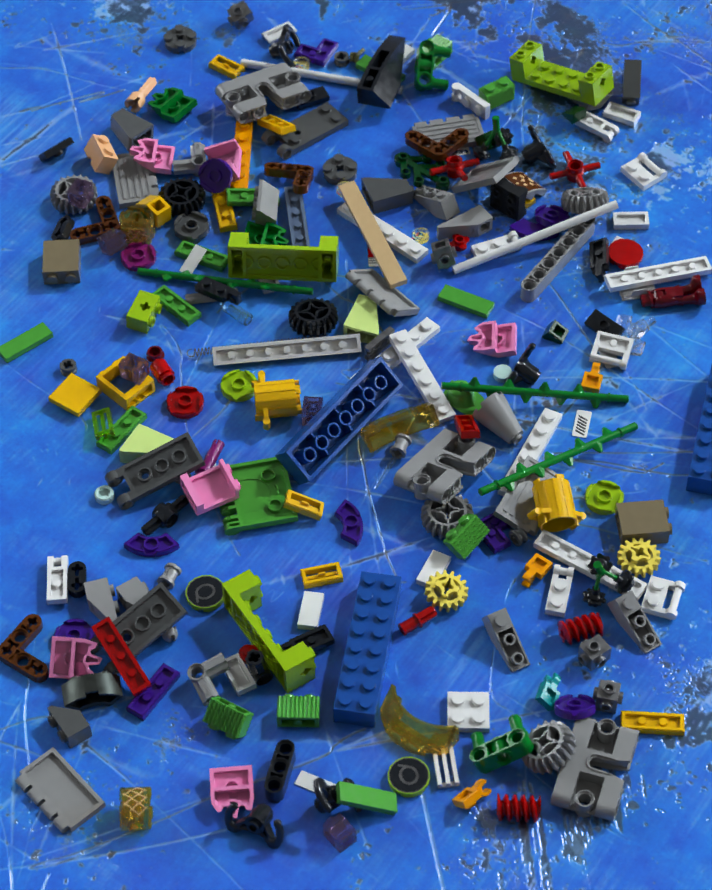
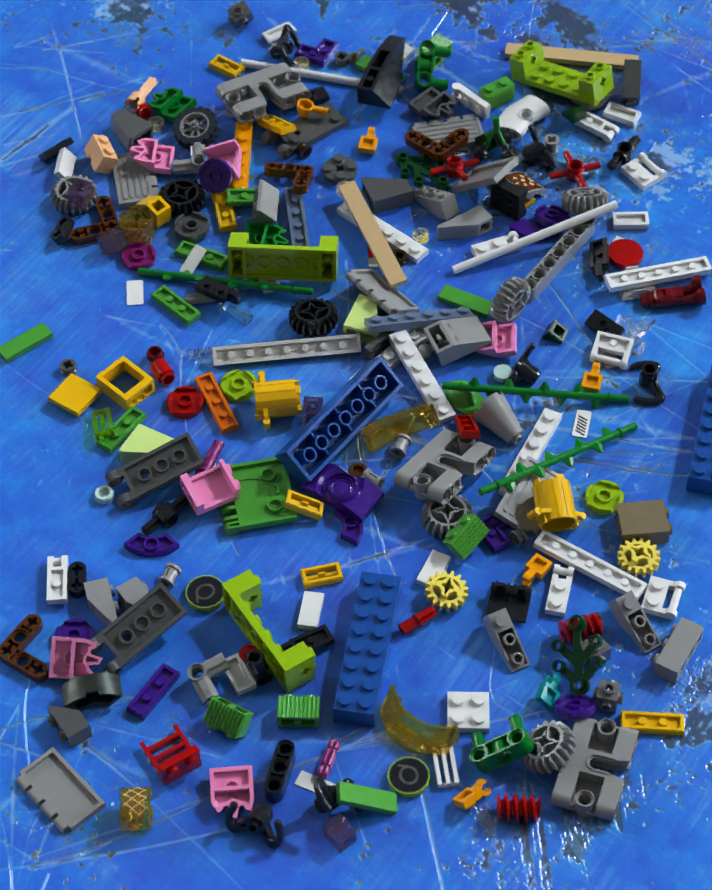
dark tan brick [42,239,81,285] -> none
red plate [91,616,152,697] -> none
brick [119,352,150,385] -> none
lime brick [126,290,162,334] -> none
light grey hinge [162,626,178,643] -> none
dark grey plate [164,24,197,54] -> none
flat silver brick [430,238,457,269] -> none
red plate [450,234,470,251] -> none
black plant [582,553,634,607] -> none
none -> white tile [54,147,77,179]
none -> white sticker [126,280,144,305]
none -> red plate [135,104,152,120]
none -> red plate [140,724,202,785]
none -> clear tile [148,116,165,132]
none -> black wheel [172,106,220,151]
none -> orange tile [194,372,239,435]
none -> dark brown bush [295,141,312,159]
none -> light orange bar [296,98,329,118]
none -> dark purple slope [299,463,384,521]
none -> magenta axle [317,739,340,779]
none -> reddish brown tile [348,463,367,477]
none -> light orange plate [358,127,378,155]
none -> light grey bush [361,468,385,490]
none -> sand blue plate [364,307,475,333]
none -> dark brown bush [393,249,407,267]
none -> dark grey plate [408,86,458,118]
none -> light grey slope [417,316,492,367]
none -> black hinge [486,580,533,623]
none -> light grey gear [490,276,531,324]
none -> white panel [492,95,550,141]
none -> tan tile [505,42,639,70]
none -> light grey bush [544,134,560,157]
none -> dark green plant [551,615,604,695]
none -> black axle [607,135,641,171]
none -> black piece [629,360,665,405]
none -> light grey brick [652,617,704,684]

